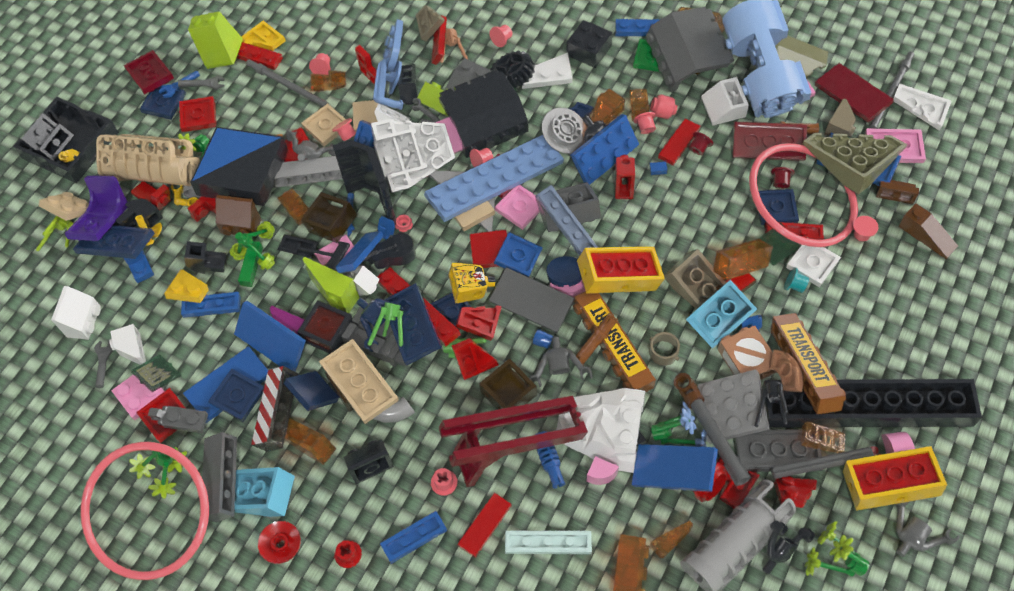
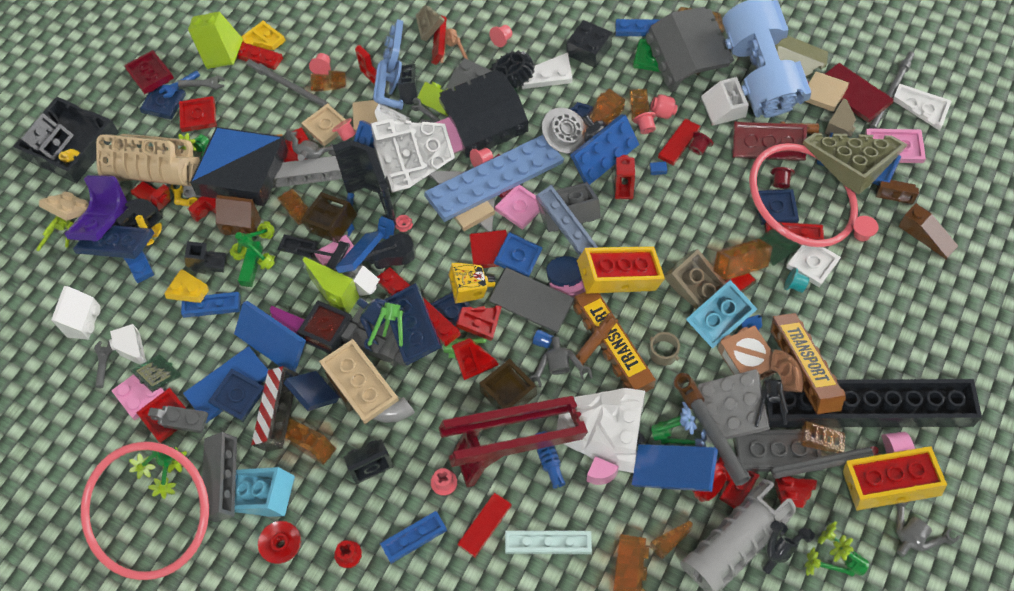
none -> tan tile [804,72,849,112]

